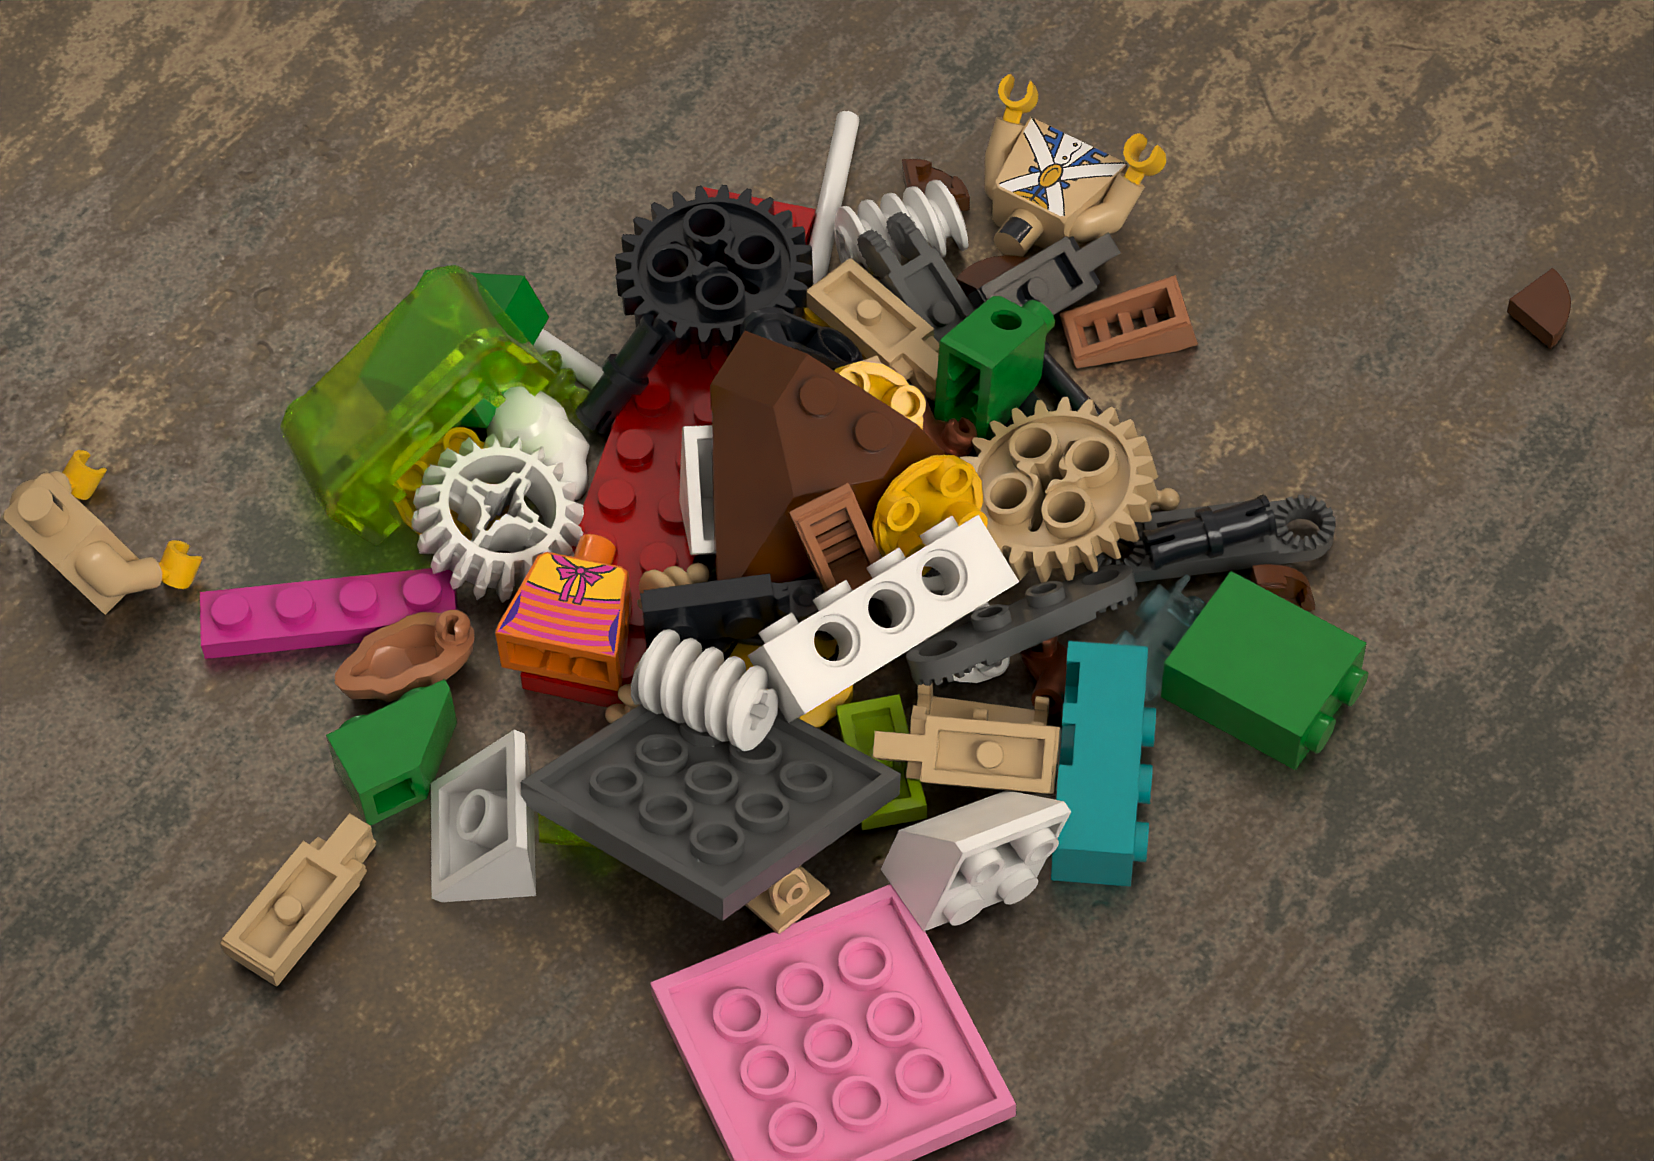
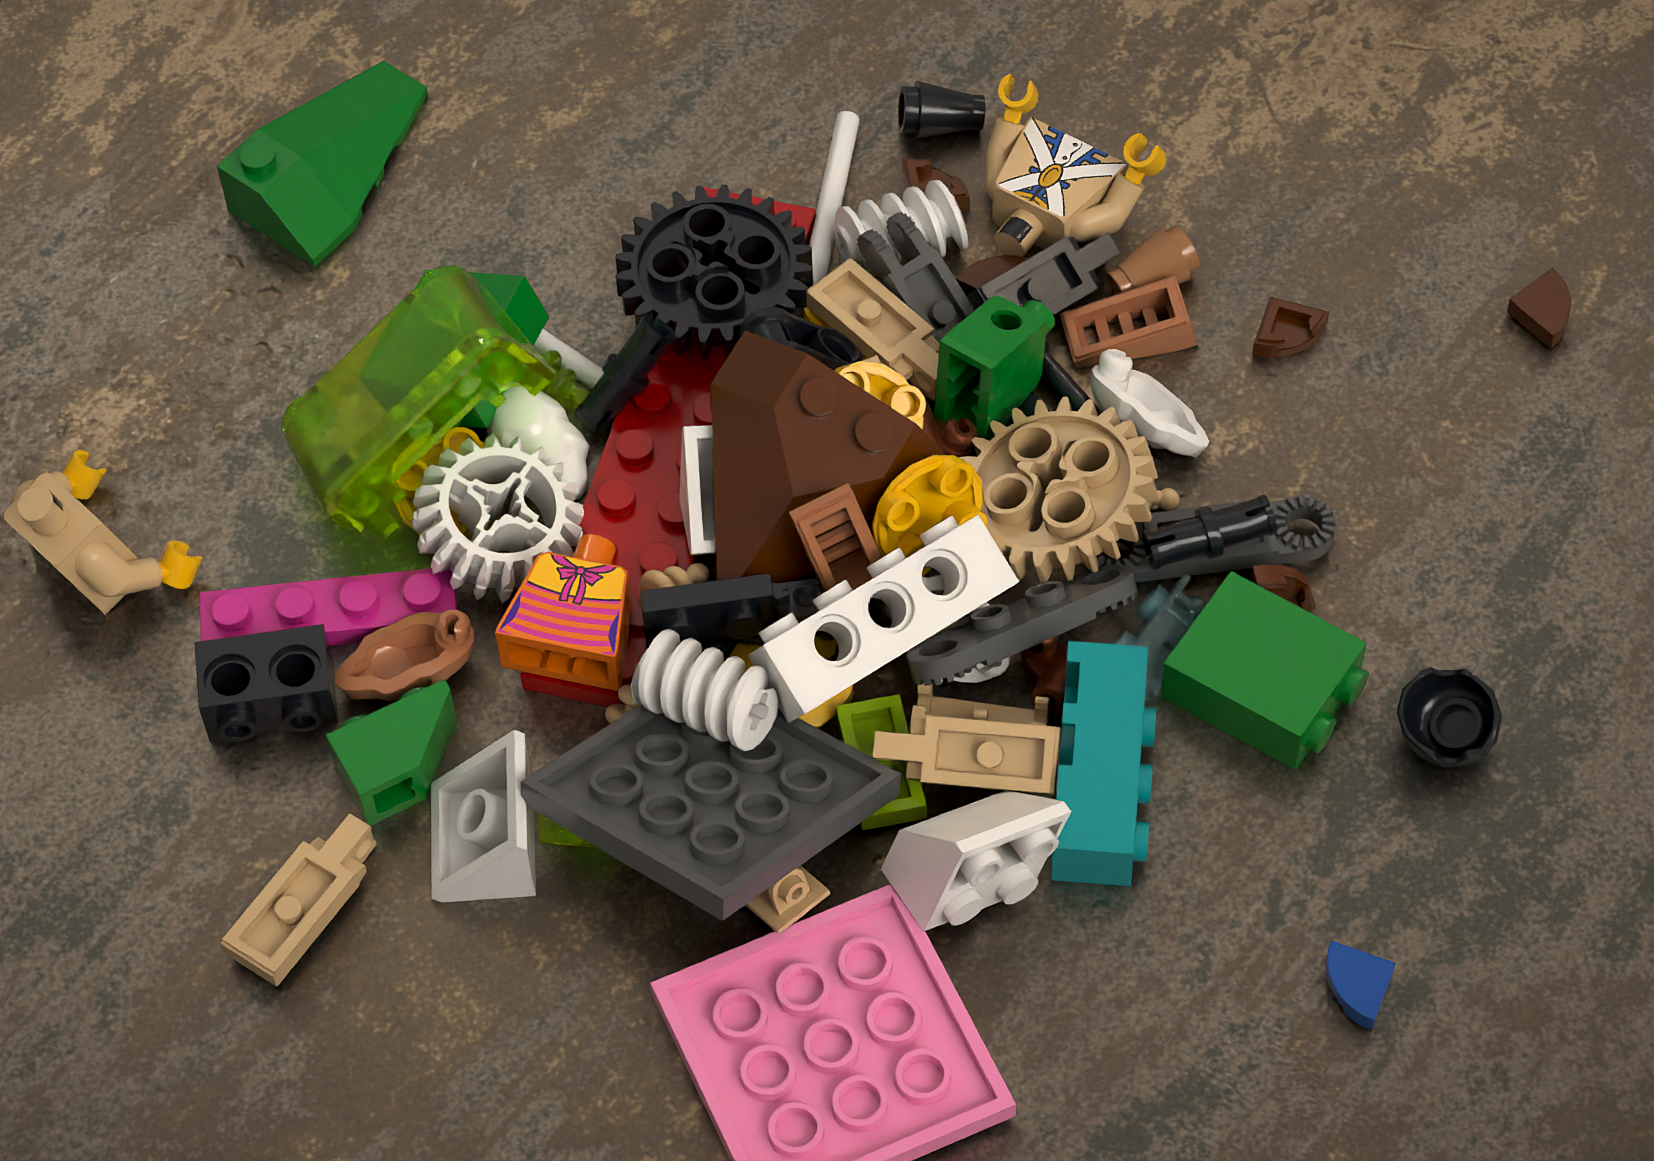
none -> black brick [194,624,338,742]
none -> green wedge [217,61,428,267]
none -> black cone [898,81,986,140]
none -> white arm [1090,349,1209,457]
none -> medium nougat cone [1106,226,1201,295]
none -> reddish brown tile [1252,297,1329,358]
none -> blue tile [1325,940,1396,1031]
none -> black hair [1397,667,1502,767]

